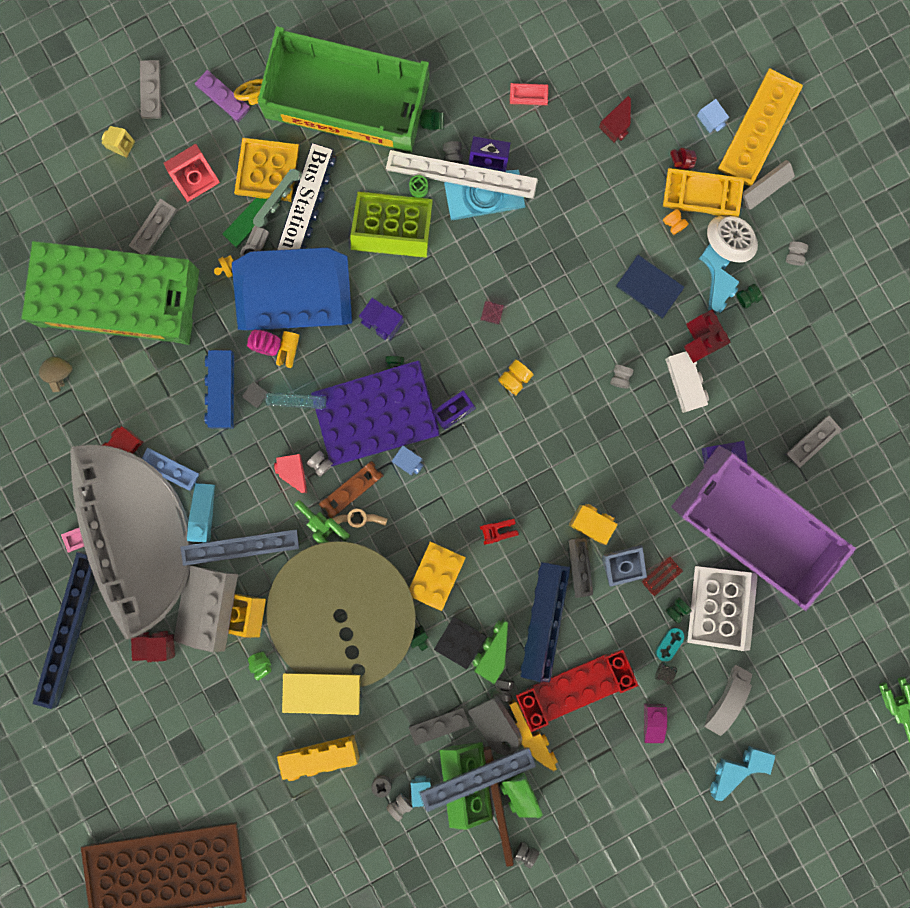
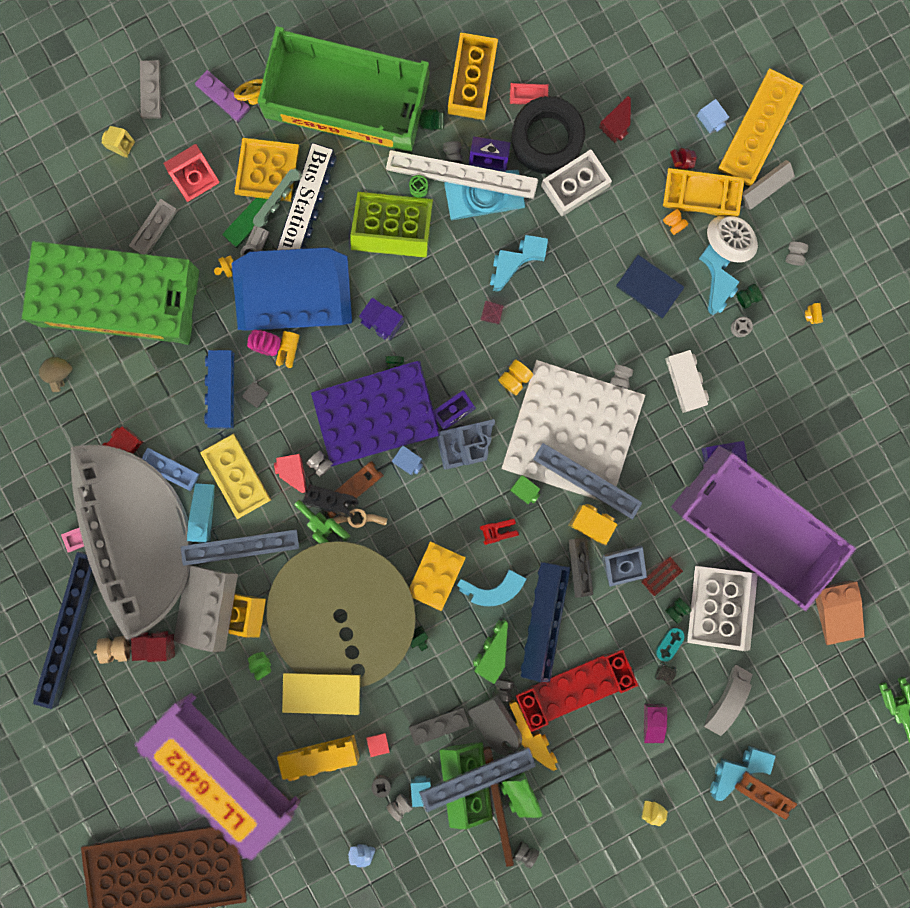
clear light blue piece [266,392,326,409] -> none
black plate [434,616,486,670] -> none
dark red brick [684,309,731,363] -> none
light grey plate [785,415,842,468] -> none
none -> tan wheel [94,636,131,664]
none -> medium lavender piece [135,693,301,860]
none -> light yellow tile [200,434,271,519]
none -> black plate [302,484,359,518]
none -> light blue piece [348,844,376,867]
none -> coral tile [366,732,390,757]
none -> sand blue slope [437,419,495,470]
none -> yellow brick [448,33,498,120]
none -> medium azure arch [457,569,526,606]
none -> medium azure arch [490,235,548,291]
none -> white plate [501,360,645,501]
none -> bright green brick [509,475,540,504]
none -> black tyre [511,96,585,174]
none -> sand blue plate [533,443,642,519]
none -> white brick [541,150,612,217]
none -> light yellow piece [642,801,668,826]
none -> light grey wheel [731,317,753,338]
none -> dark orange plate [734,771,797,820]
none -> yellow plate [805,303,823,324]
none -> nougat slope [815,580,865,645]

